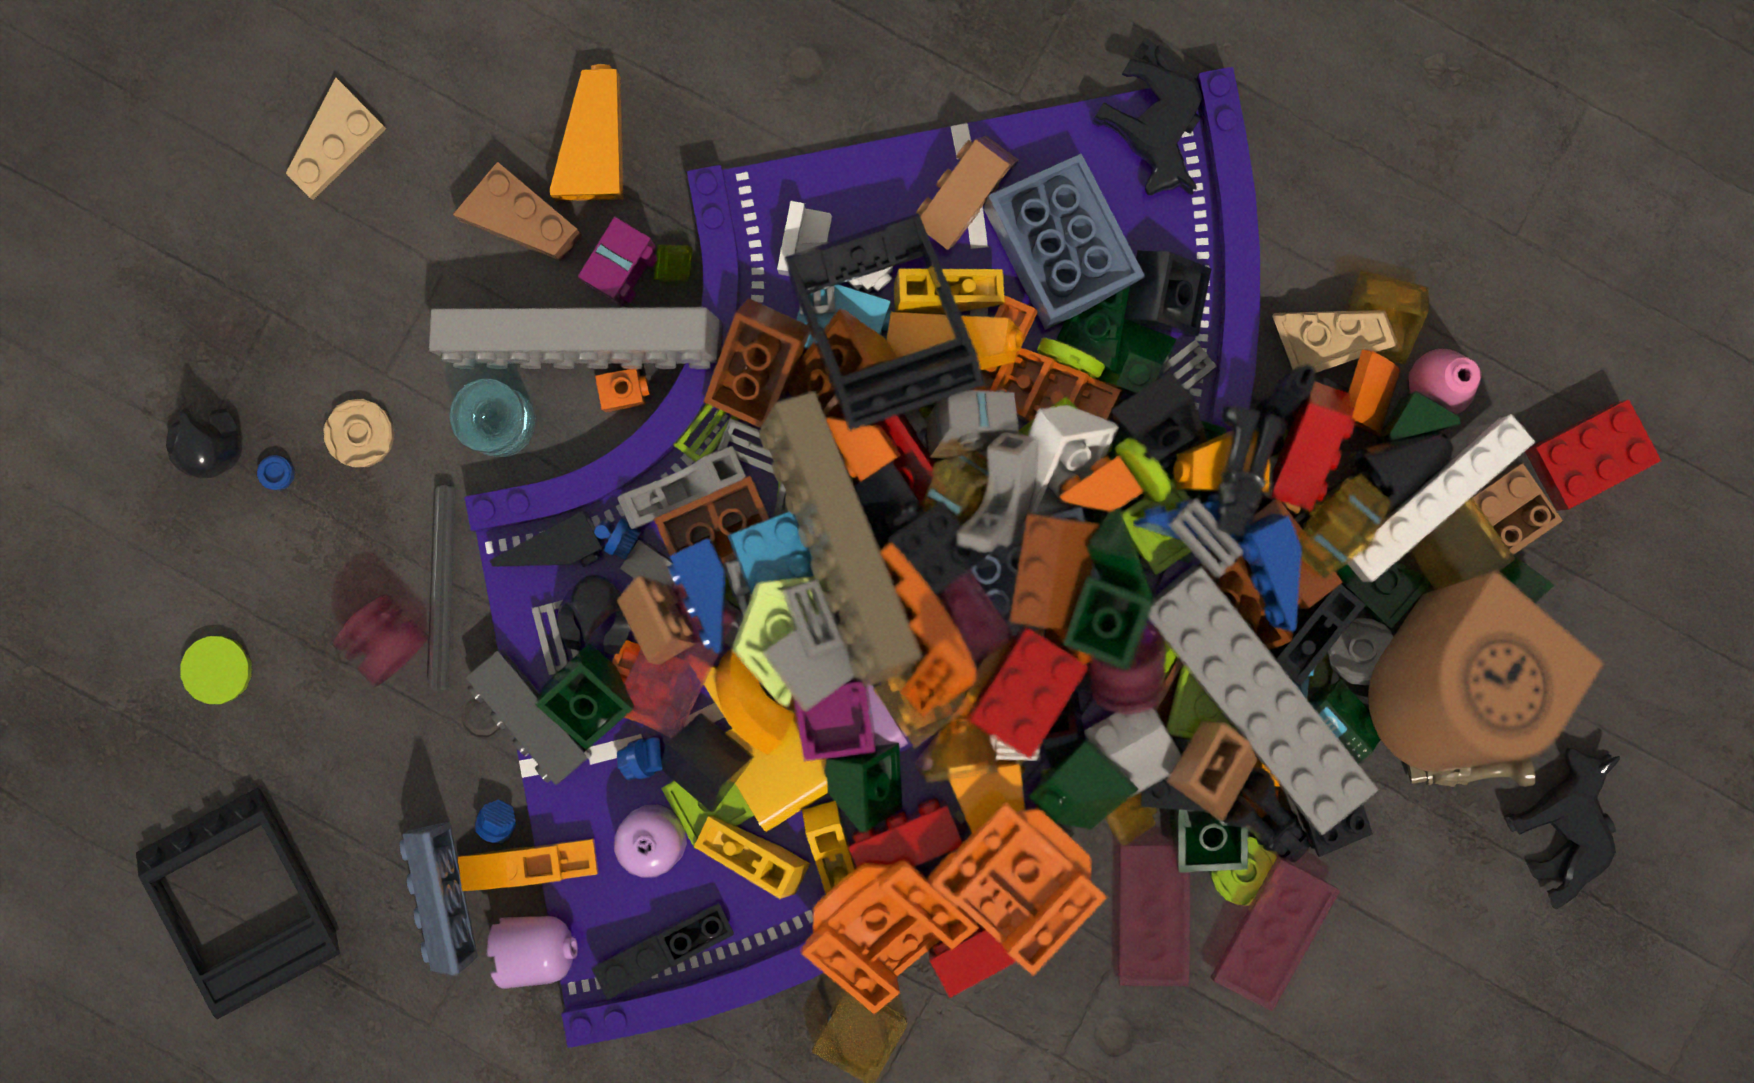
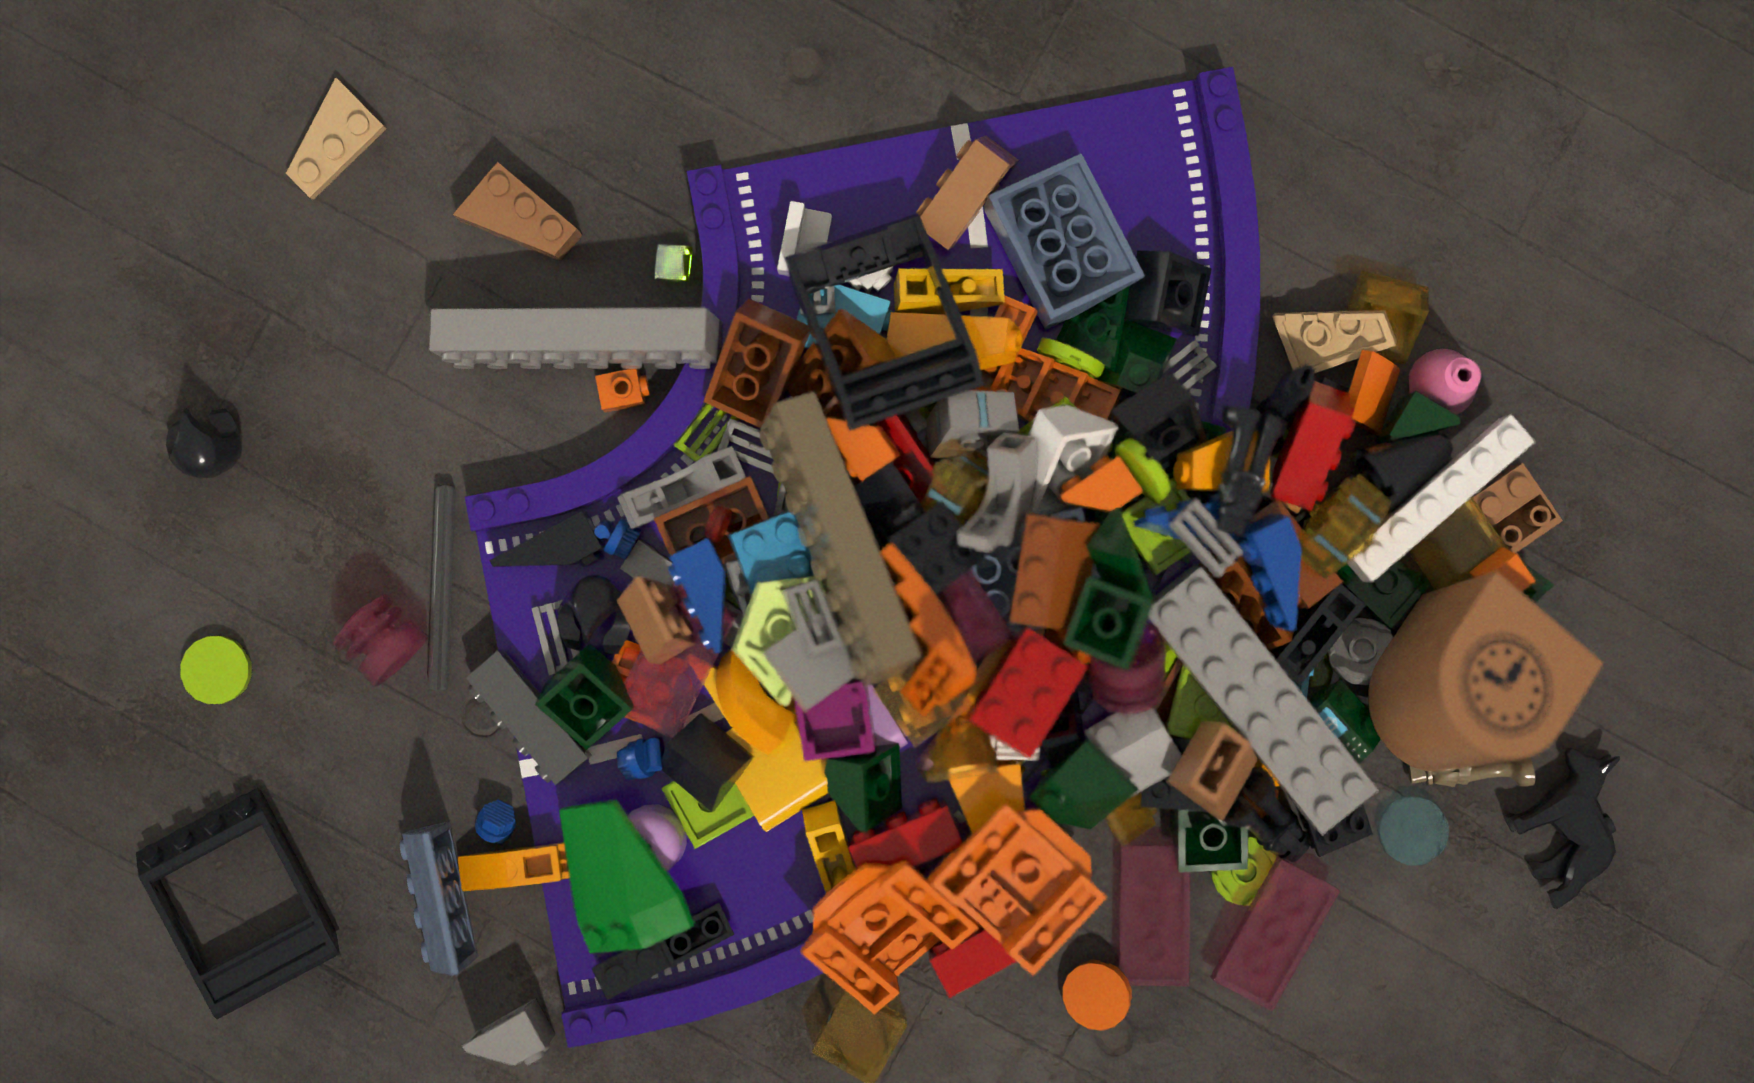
blue tile [257,455,295,490] -> none
tan tile [324,399,394,468] -> none
clear light blue wheel [450,379,536,458] -> none
lavender cylinder [487,916,578,989] -> none
light orange slope [550,64,623,201] -> none
magenta container [578,217,658,307] -> none
yellow slope [694,816,810,899] -> none
black animal [1092,37,1202,196] -> none
red brick [1525,399,1662,511] -> none
none -> light grey slope [463,998,556,1066]
none -> green wedge [559,800,695,953]
none -> clear red tile [705,504,732,542]
none -> orange tile [1063,959,1132,1031]
none -> clear light blue tile [1378,796,1449,866]
none -> orange brick [1468,547,1535,592]

